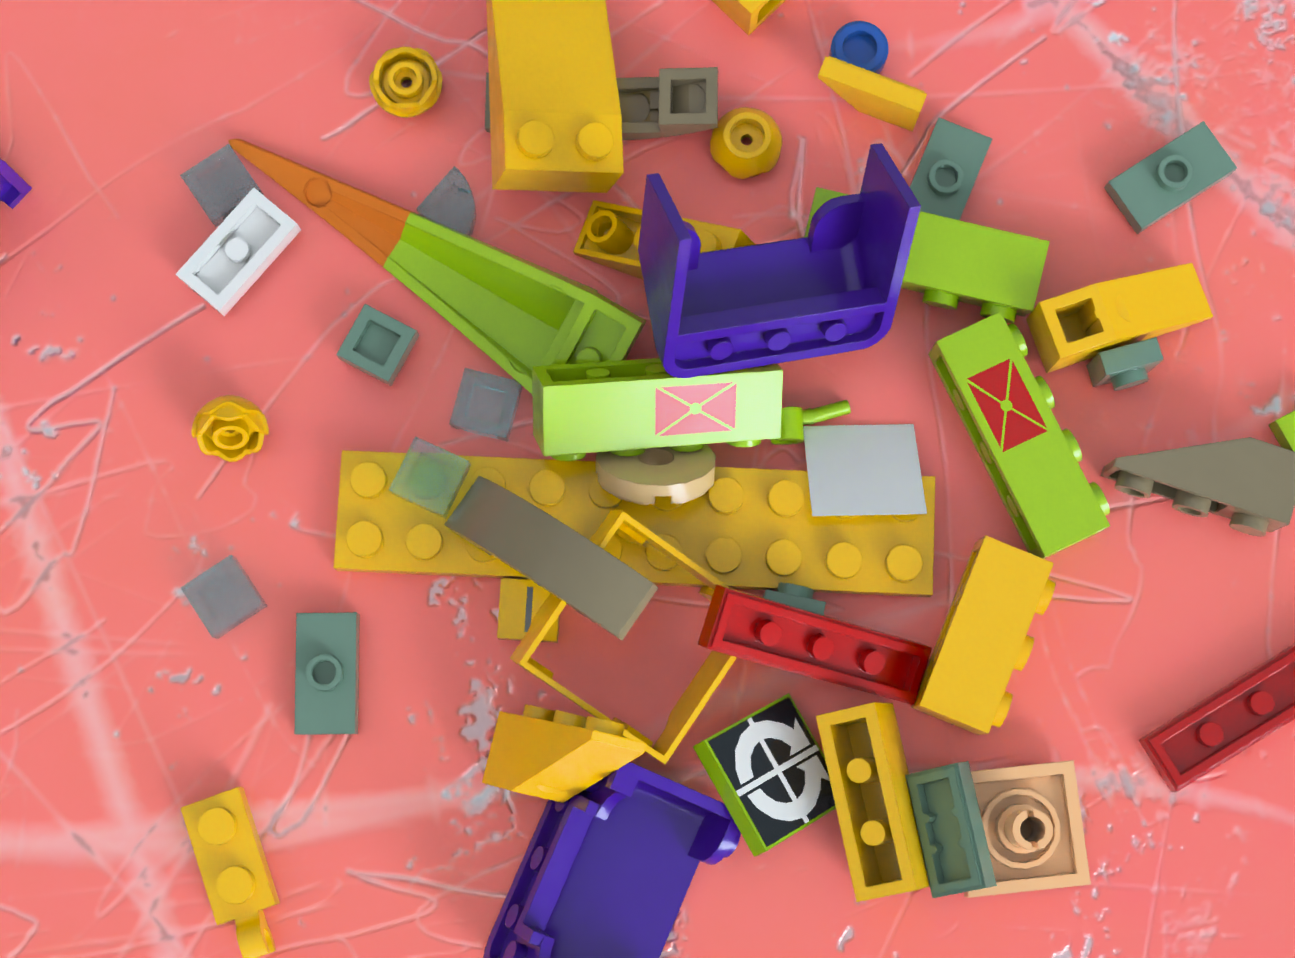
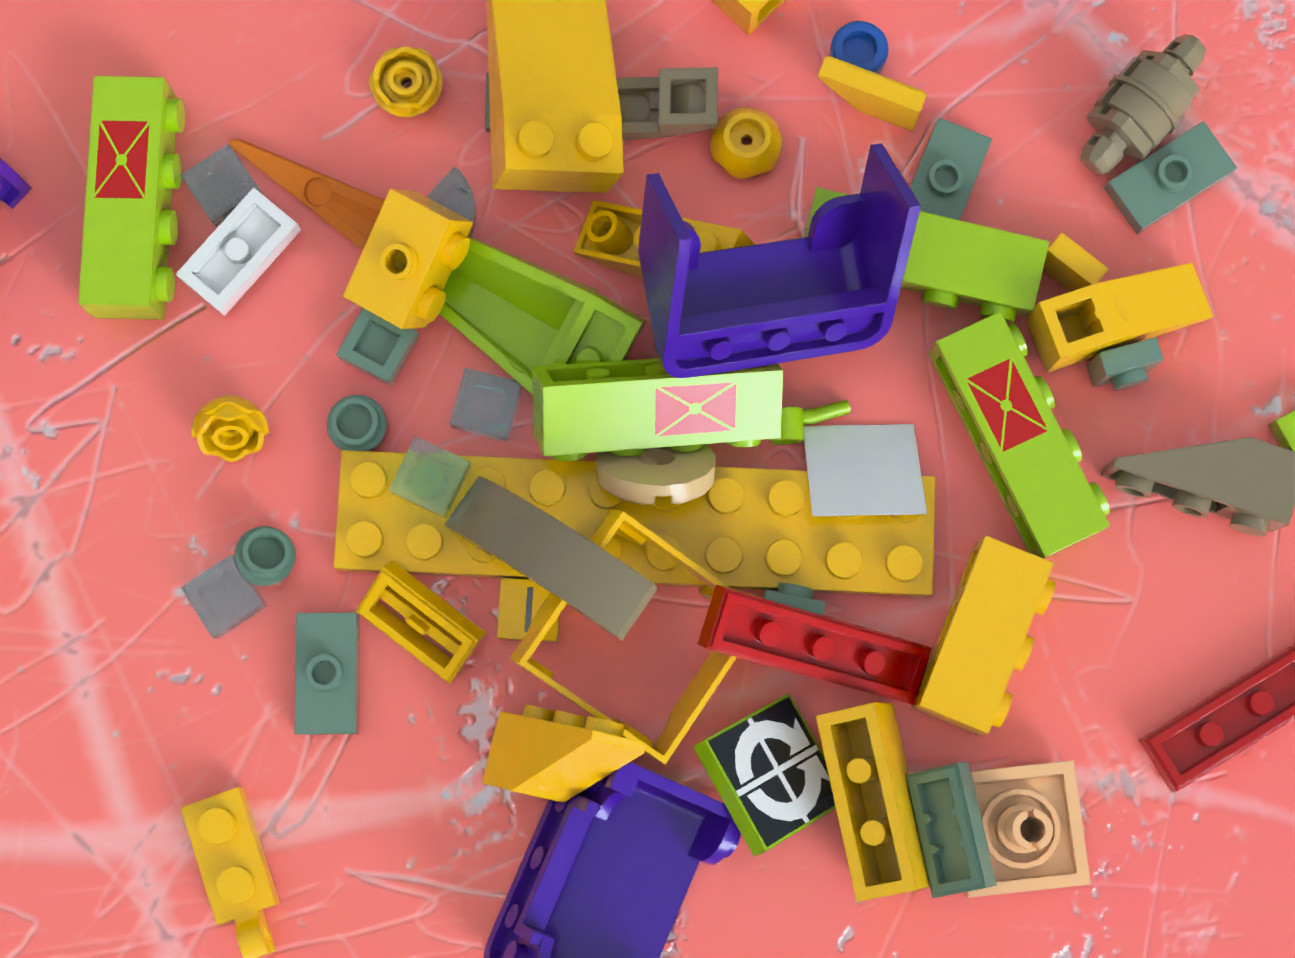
none -> lime brick [78,76,185,320]
none -> sand green plate [234,526,295,586]
none -> sand green plate [327,395,387,451]
none -> yellow brick [343,188,474,329]
none -> yellow tile [356,560,487,684]
none -> yellow tile [1043,232,1109,292]
none -> dark tan piece [1080,34,1206,175]

